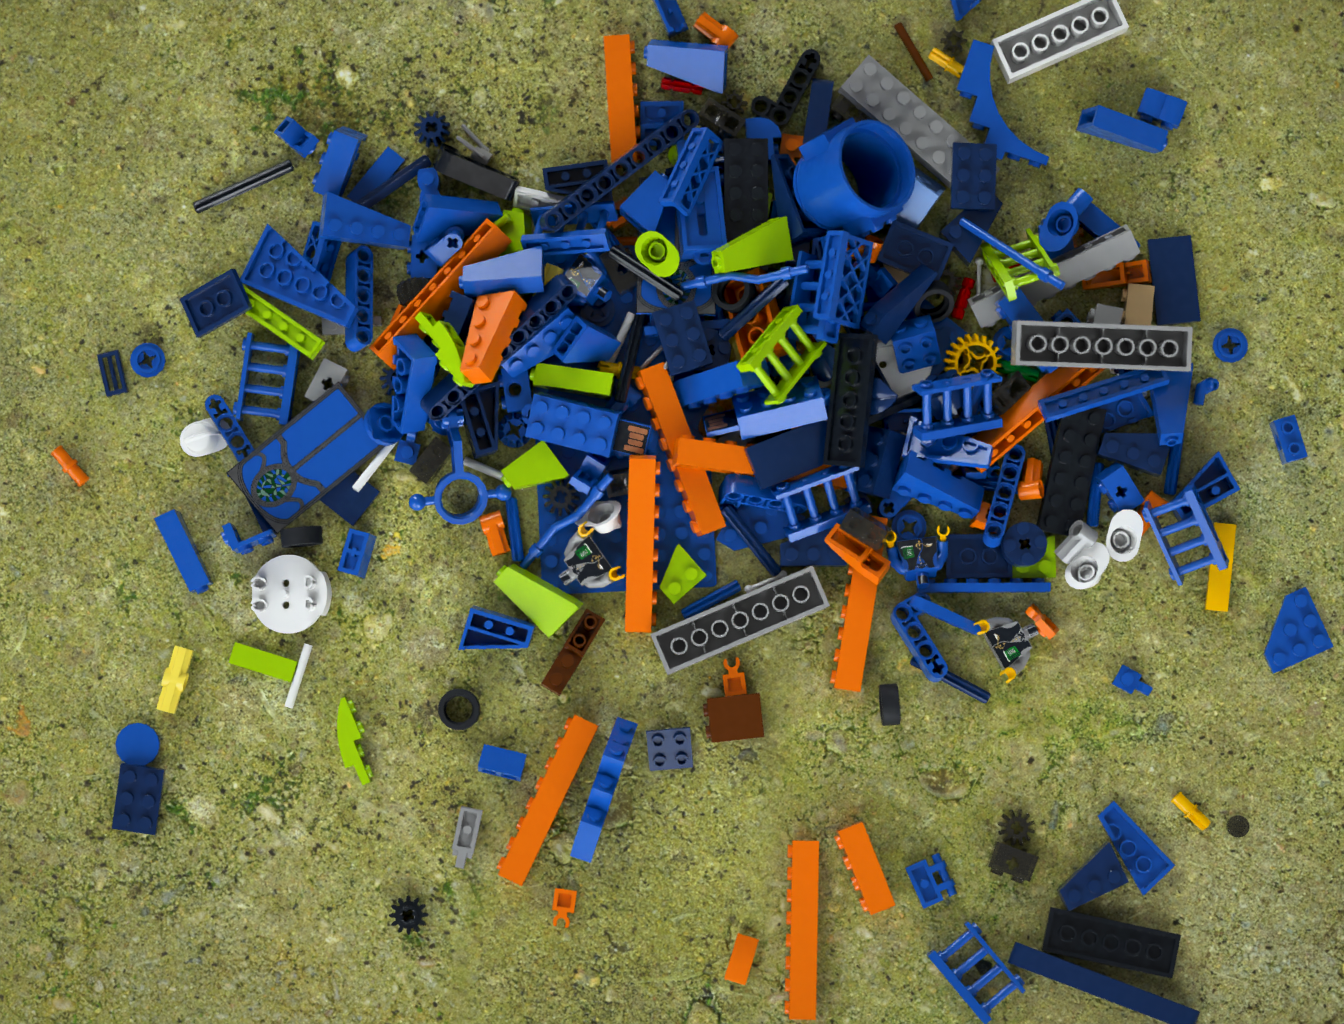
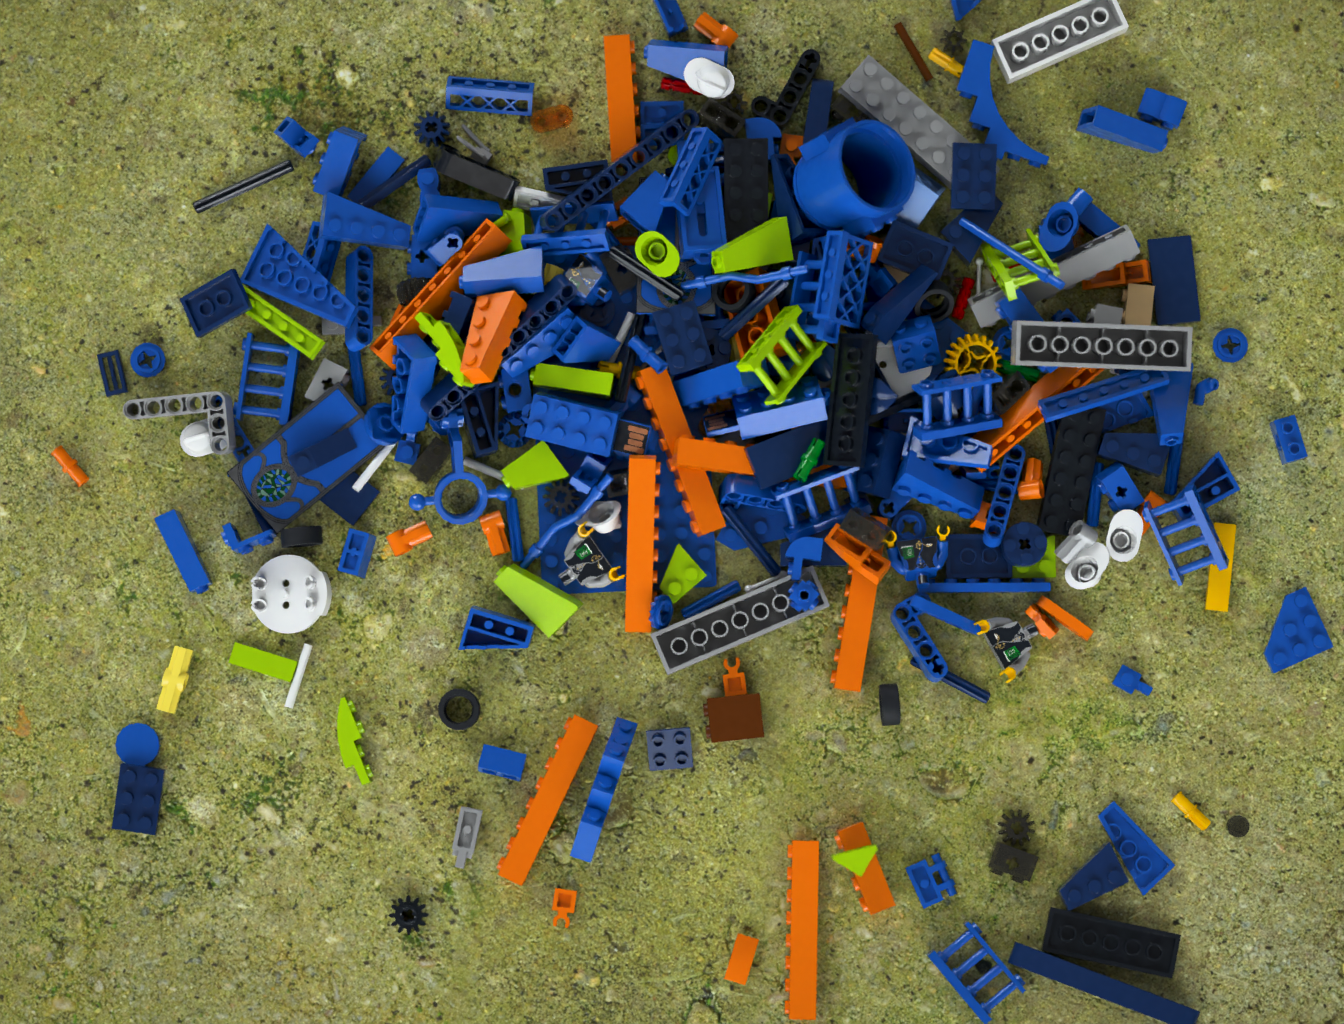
reddish brown slope [541,608,605,696] -> none
none -> light grey beam [123,391,236,455]
none -> dark blue slope [288,428,357,477]
none -> blue axle [348,349,367,406]
none -> orange piece [386,520,433,557]
none -> blue fence [446,76,535,116]
none -> clear orange plate [530,105,573,133]
none -> blue pin [628,335,667,374]
none -> blue gear [649,594,673,630]
none -> white piece [684,57,735,99]
none -> blue brick [785,537,823,581]
none -> blue brick [788,580,820,612]
none -> green pin [793,438,825,482]
none -> lime slope [831,844,877,877]
none -> orange beam [1035,595,1094,641]

